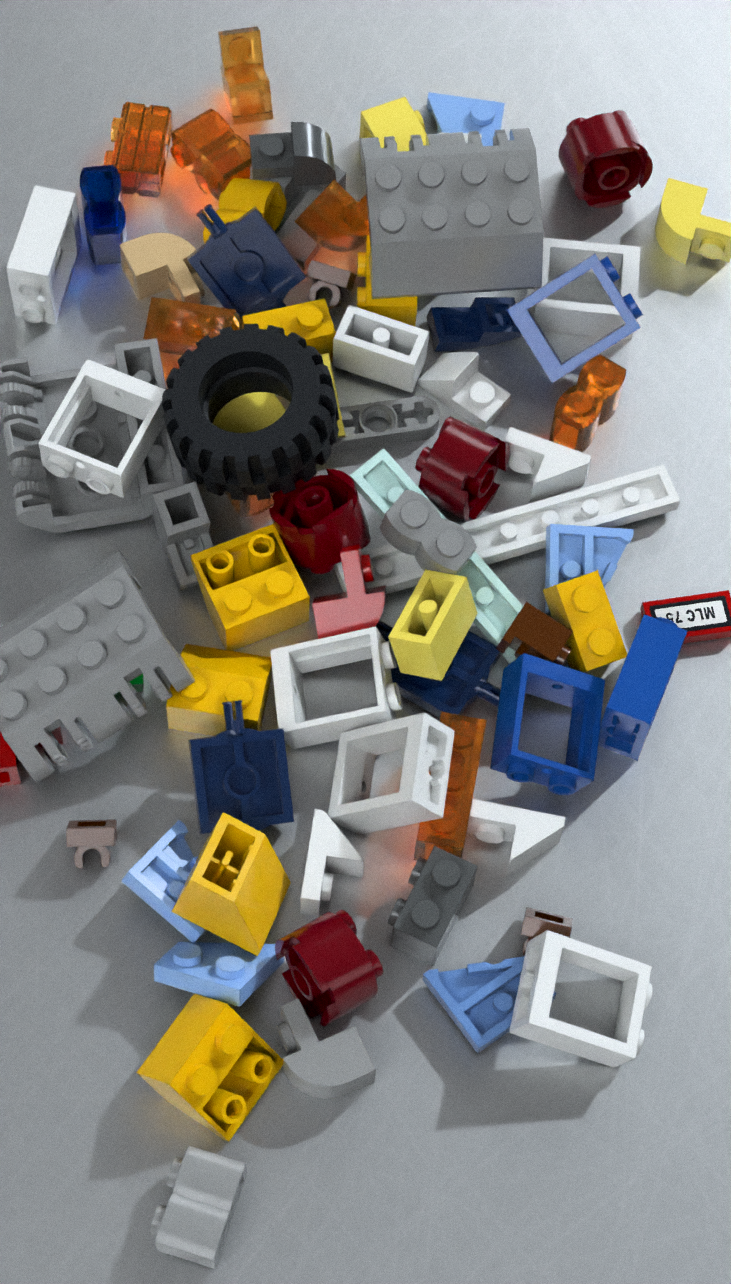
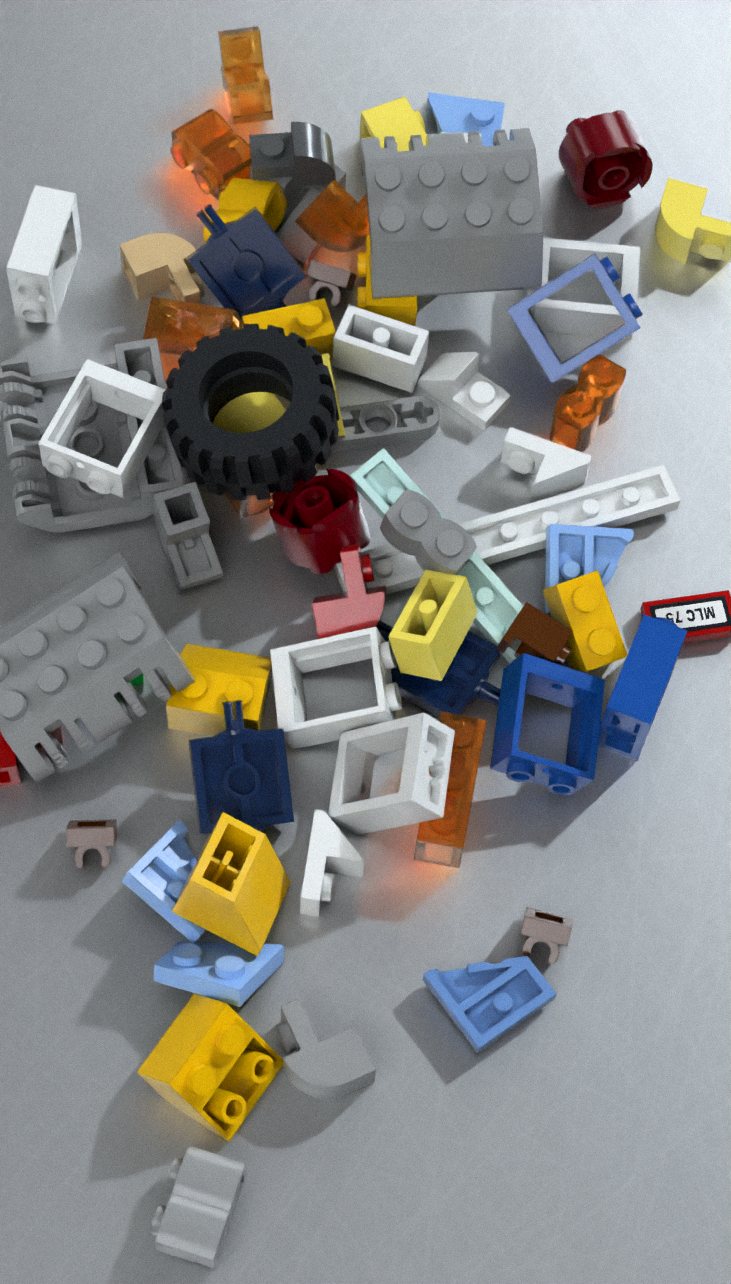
clear blue brick [79,164,128,265] -> none
clear orange brick [104,102,173,198] -> none
yellow slope [190,524,310,651] -> none
dark red brick [275,909,384,1027] -> none
dark grey brick [388,846,478,966] -> none
dark red brick [415,416,510,521] -> none
dark blue slope [426,297,522,352] -> none
white slope [466,799,566,875] -> none
white window [509,930,653,1068] -> none

